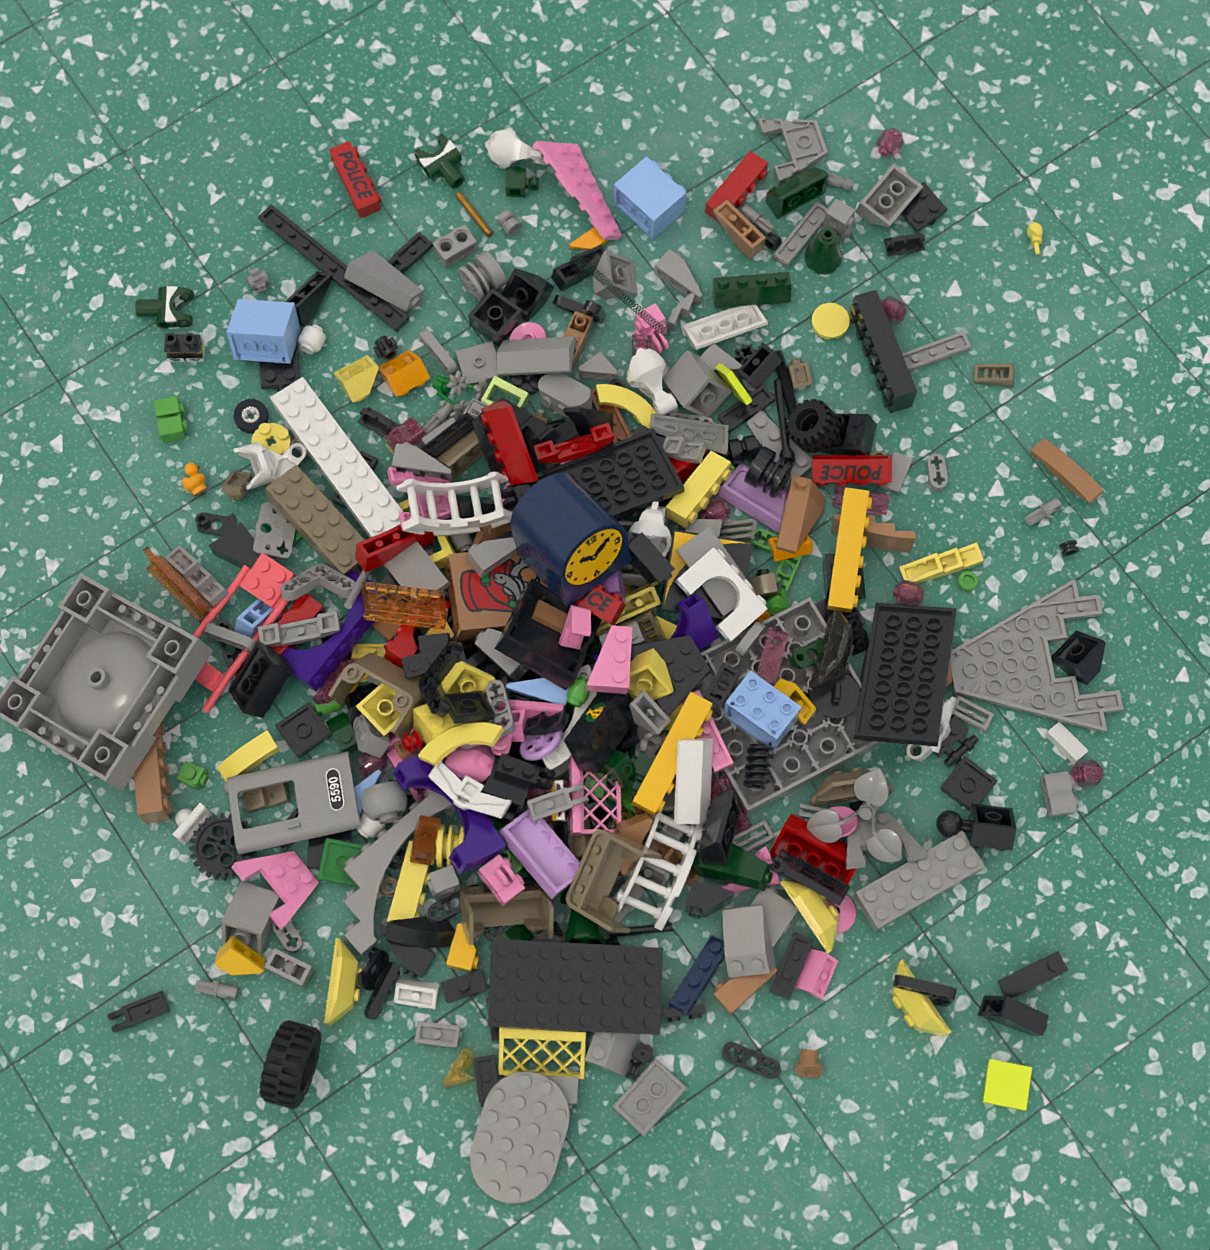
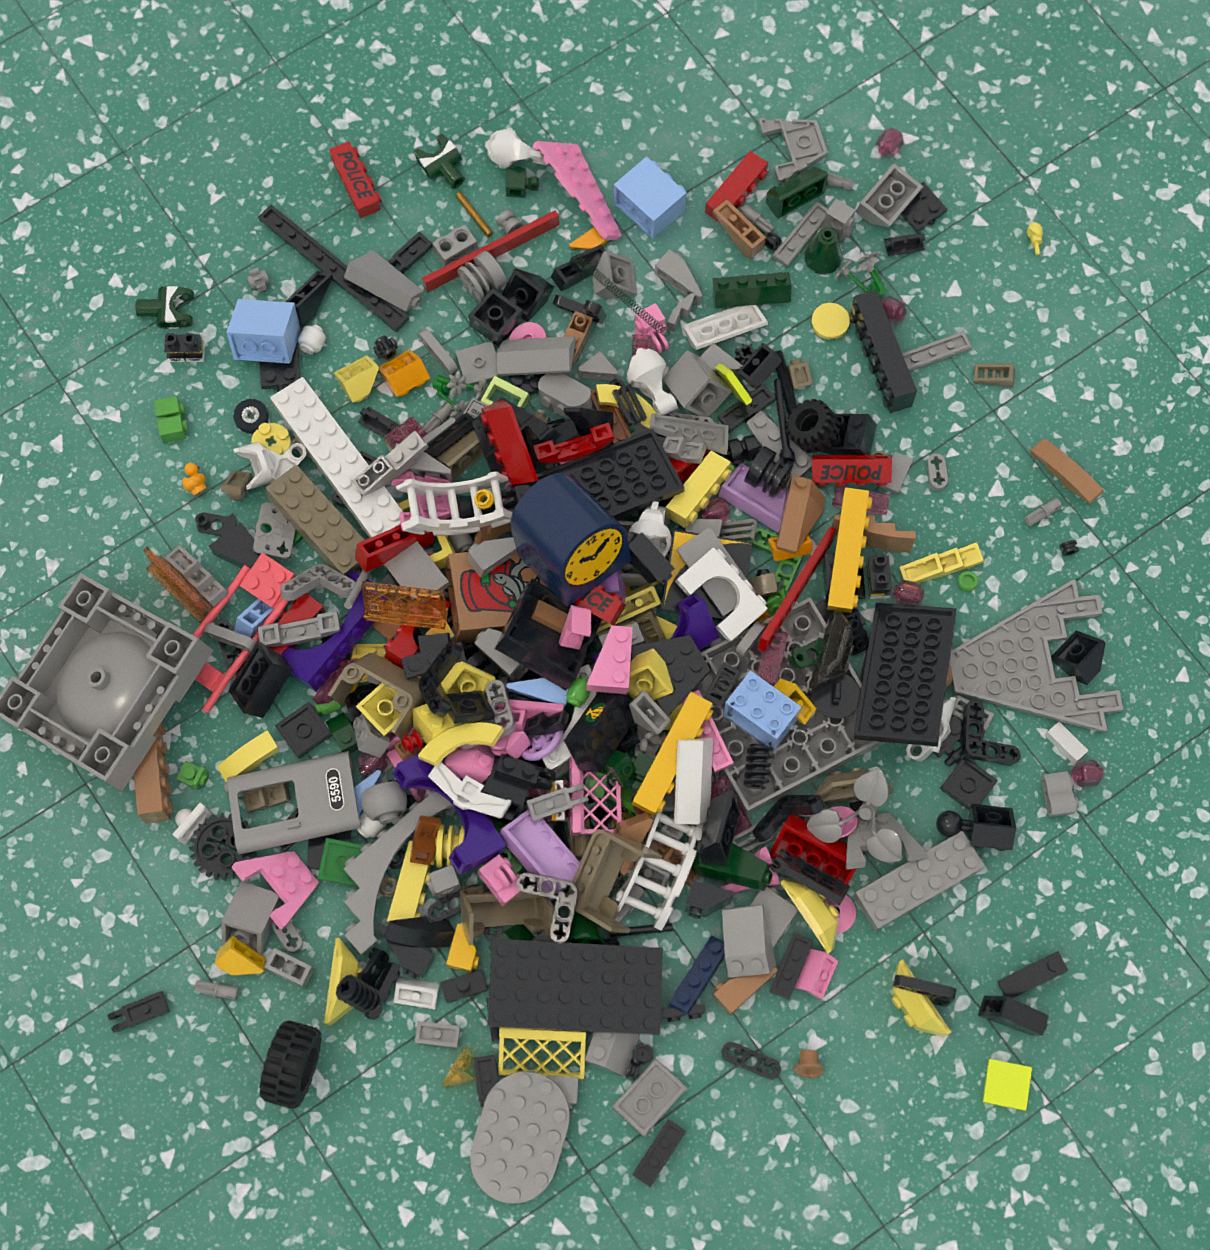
none -> black piece [336,974,381,1013]
none -> light grey slope [352,431,429,496]
none -> red tile [422,210,560,293]
none -> yellow plate [474,489,494,509]
none -> bright pink slope [506,731,530,759]
none -> beam [517,872,579,943]
none -> black tile [612,384,647,426]
none -> black plate [632,1119,686,1187]
none -> black beam [752,795,825,842]
none -> red tile [758,526,836,652]
none -> plant [834,251,887,296]
none -> black hips [866,555,892,599]
none -> black beam [962,700,1021,766]

